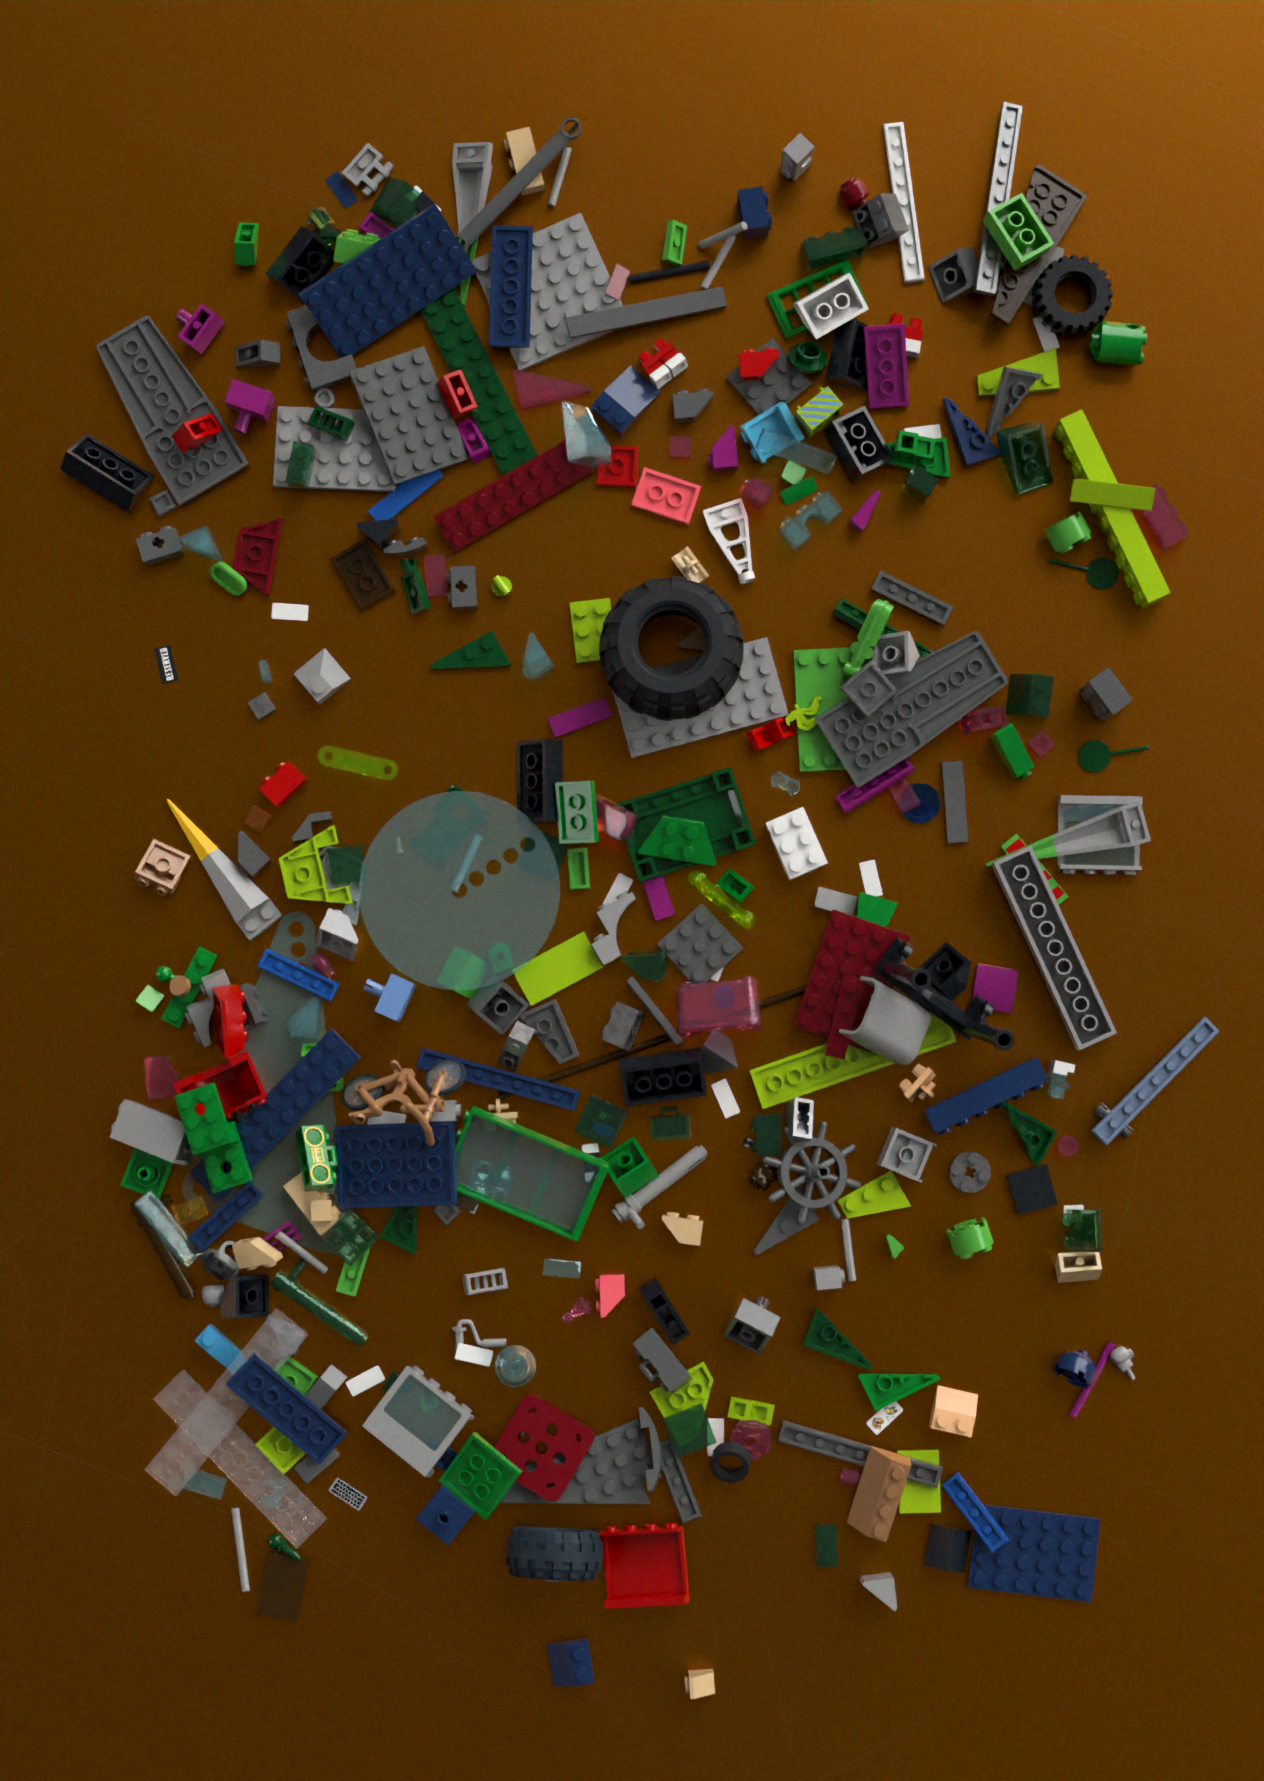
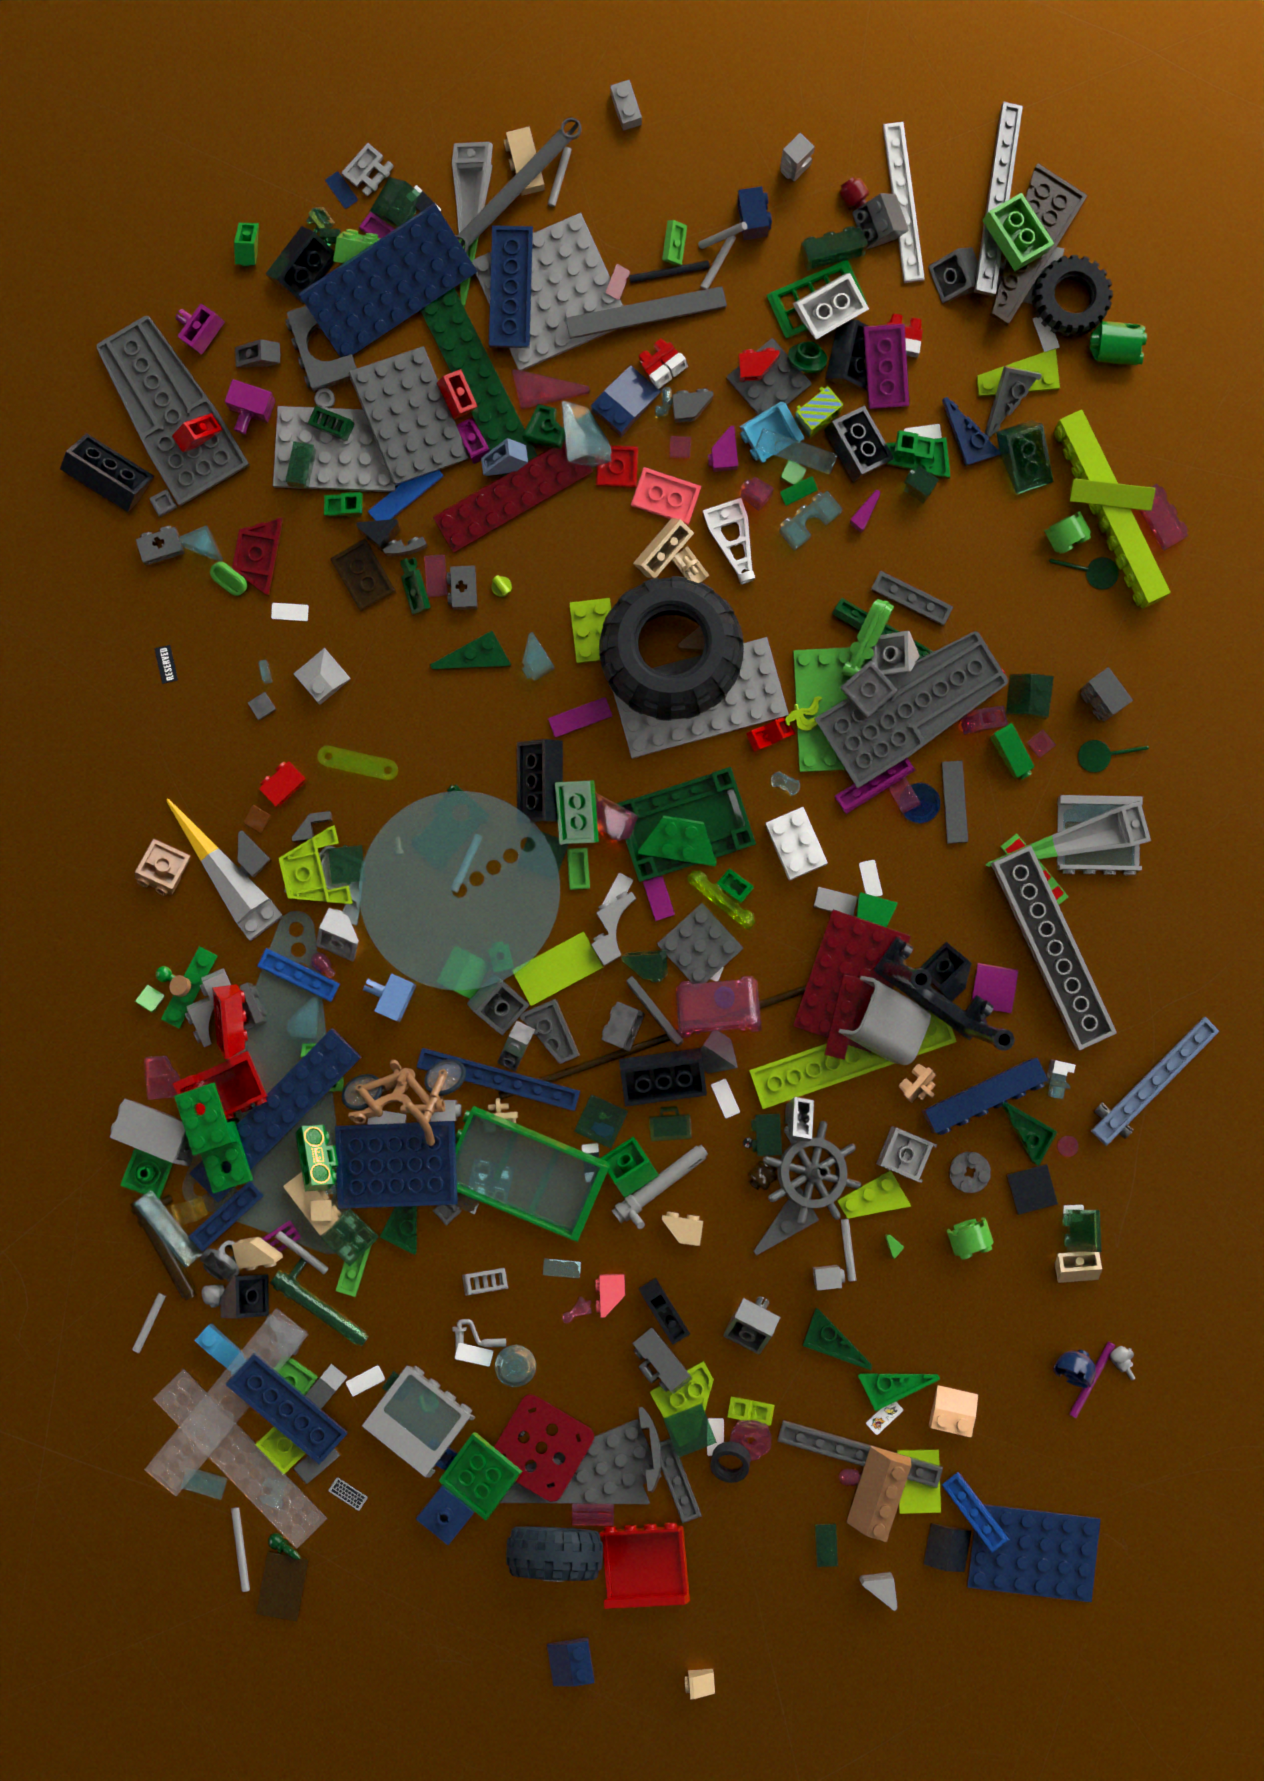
none -> light grey piece [132,1293,166,1353]
none -> green brick [324,492,363,518]
none -> sand blue slope [481,438,528,476]
none -> dark green tile [522,404,568,449]
none -> clear pink tile [572,1504,614,1526]
none -> light grey brick [610,80,642,131]
none -> tan brick [633,518,694,578]
none -> clear light blue arm [655,387,672,417]

